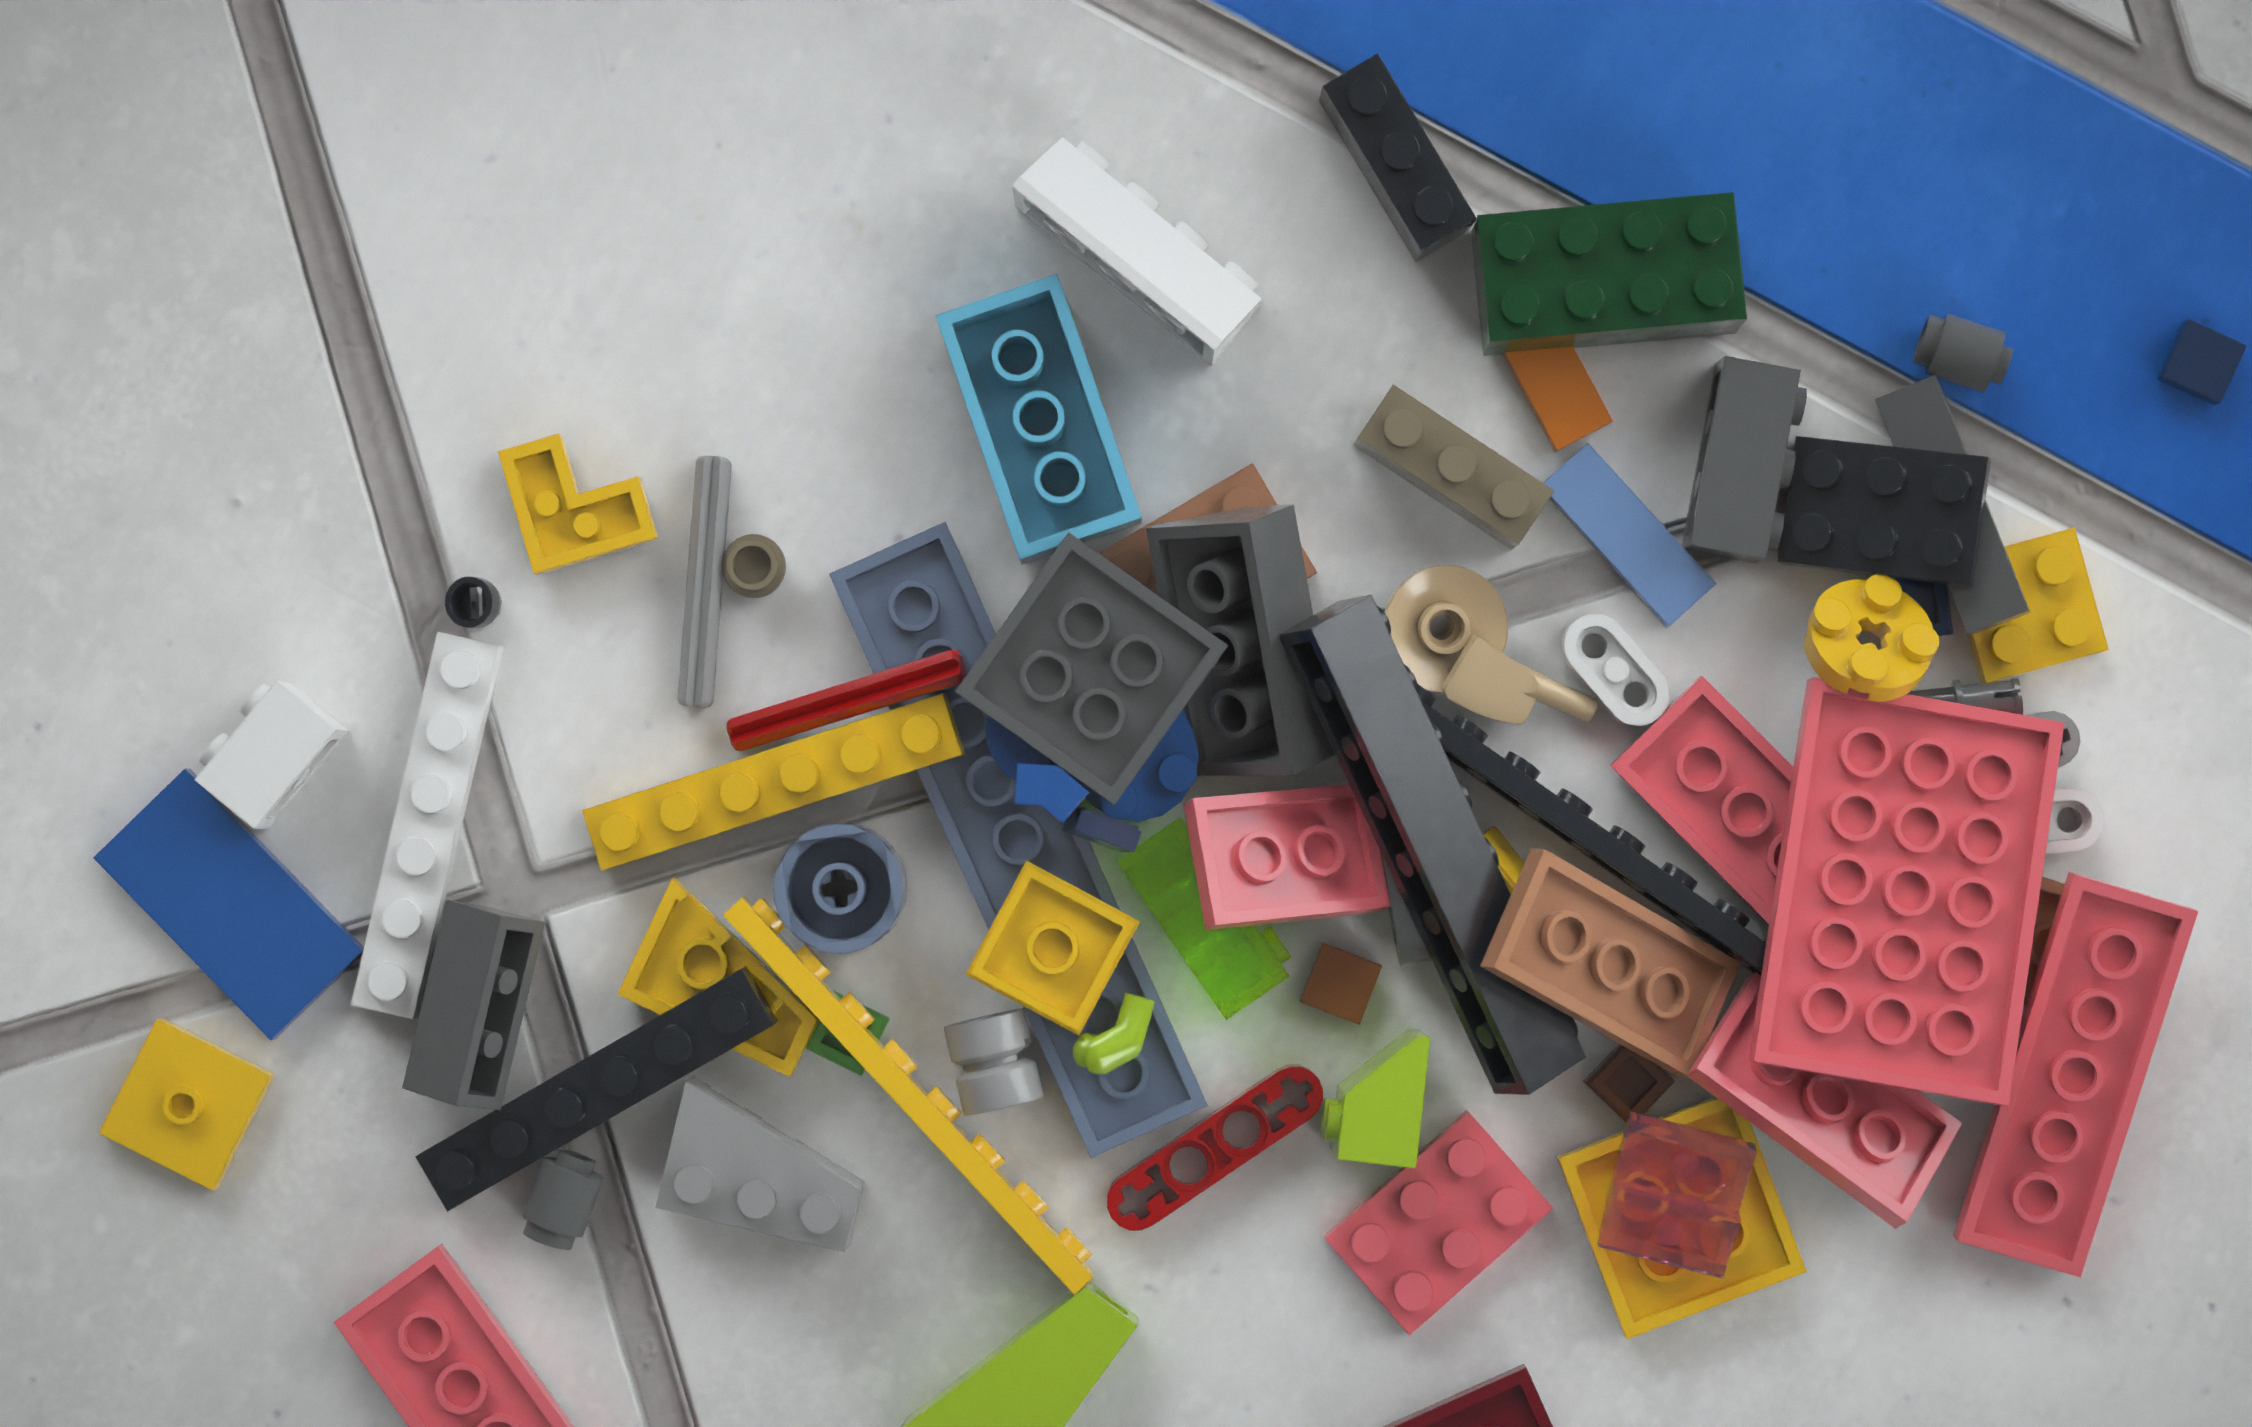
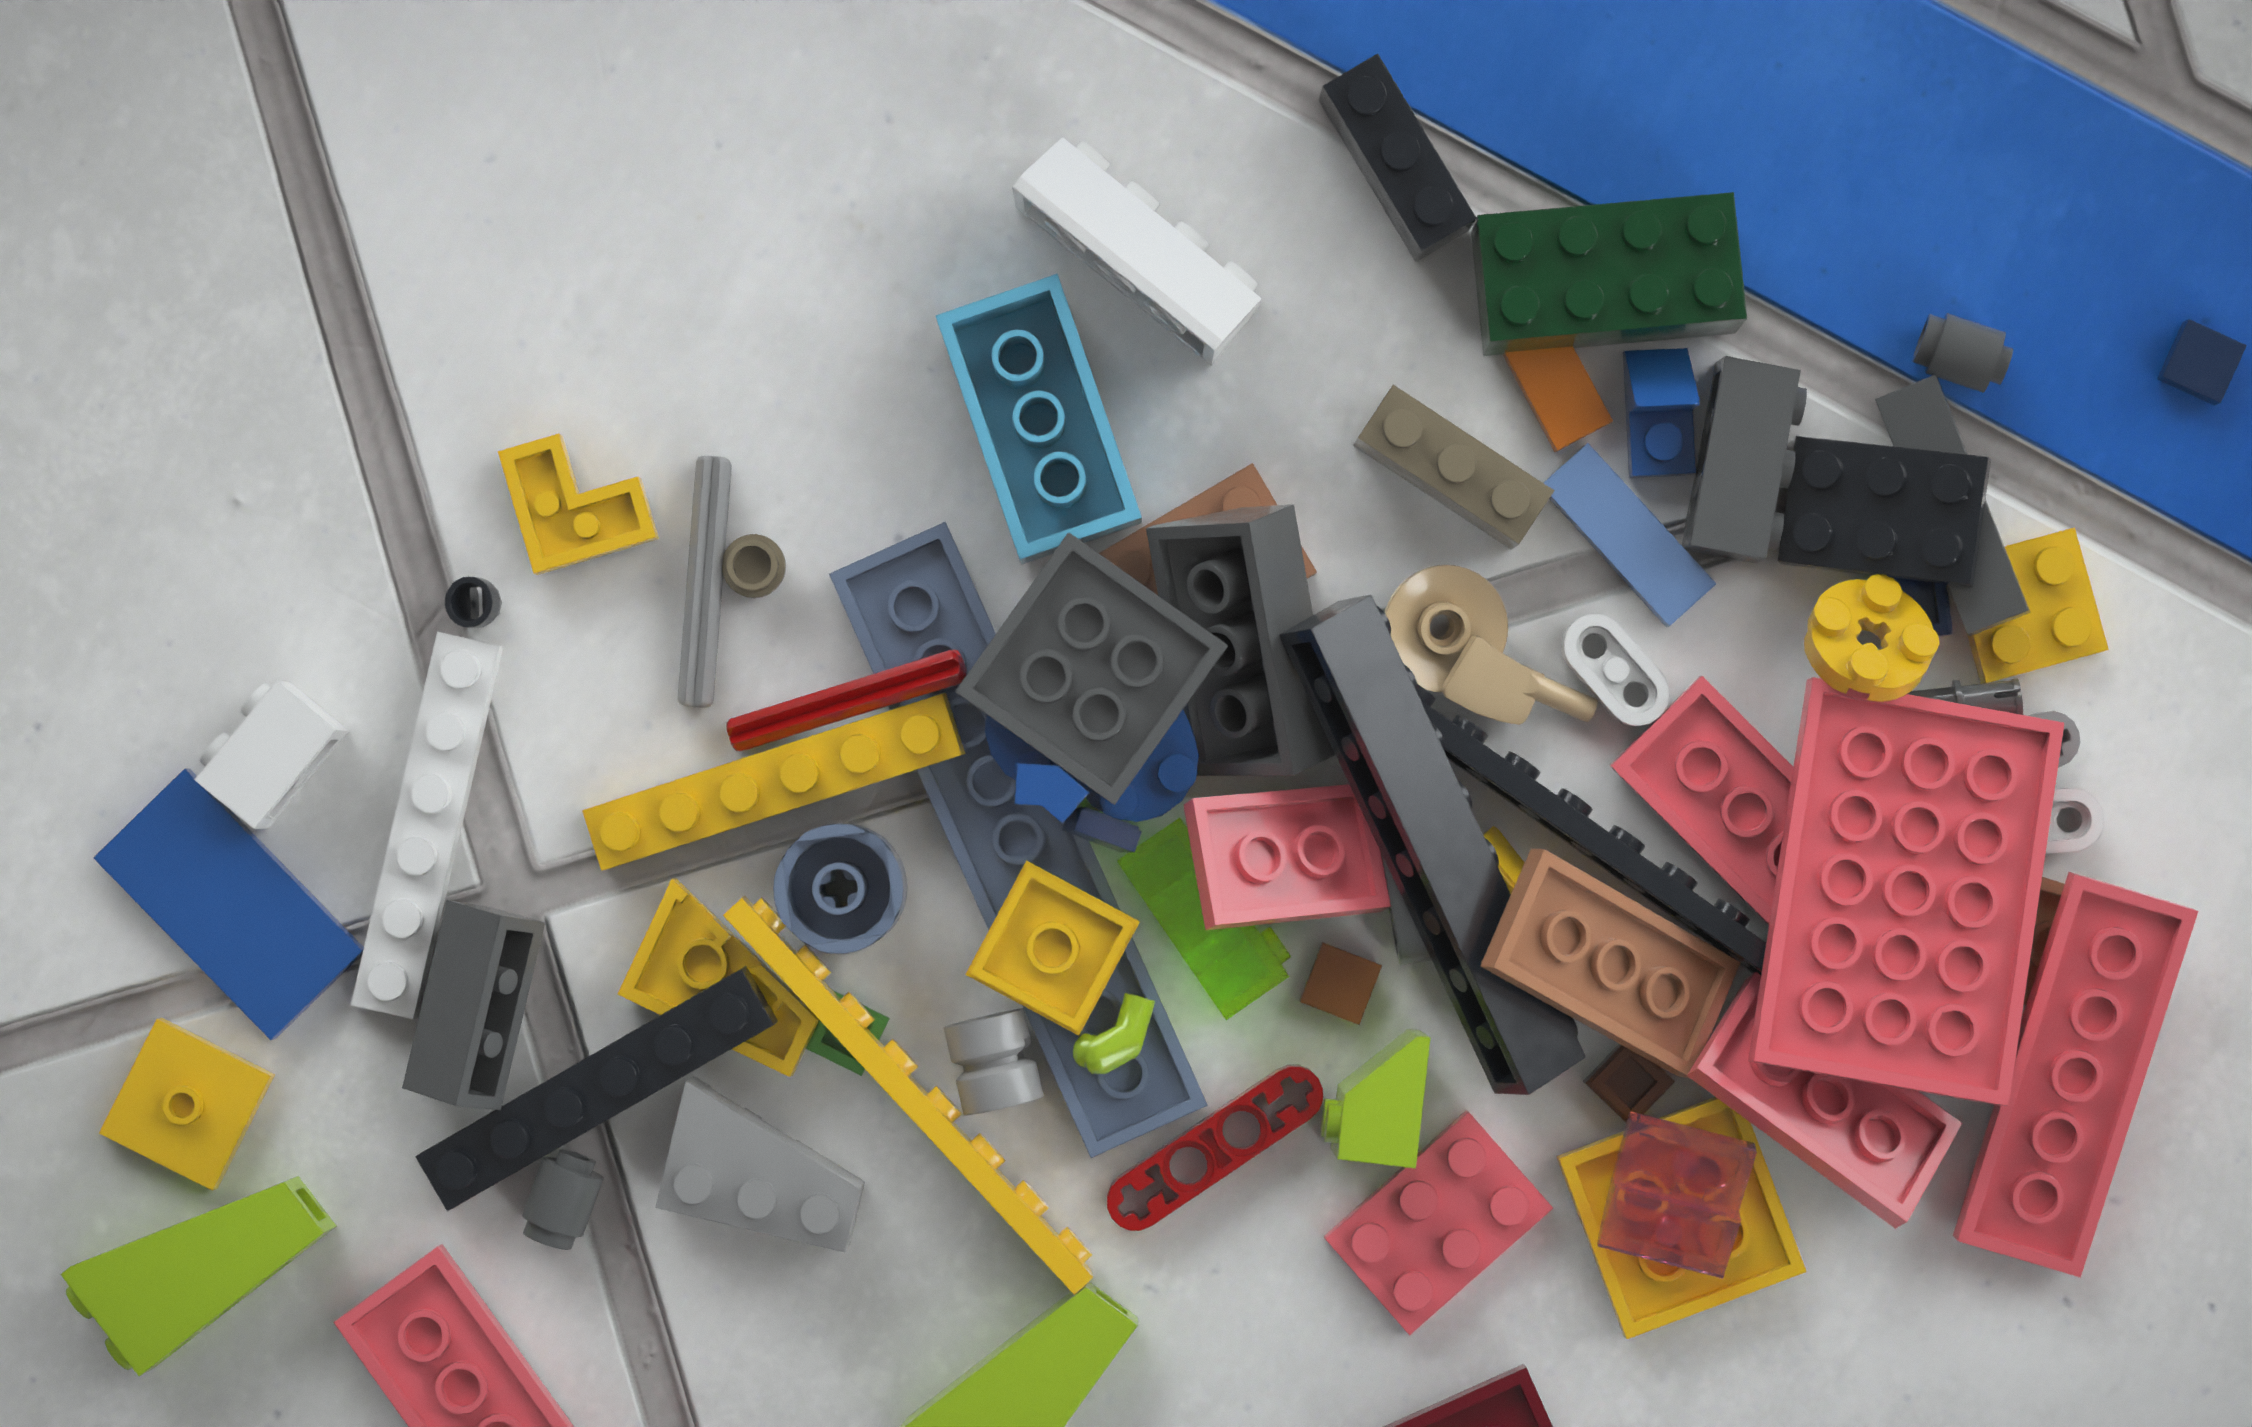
none -> lime slope [60,1176,337,1376]
none -> blue slope [1623,348,1700,478]

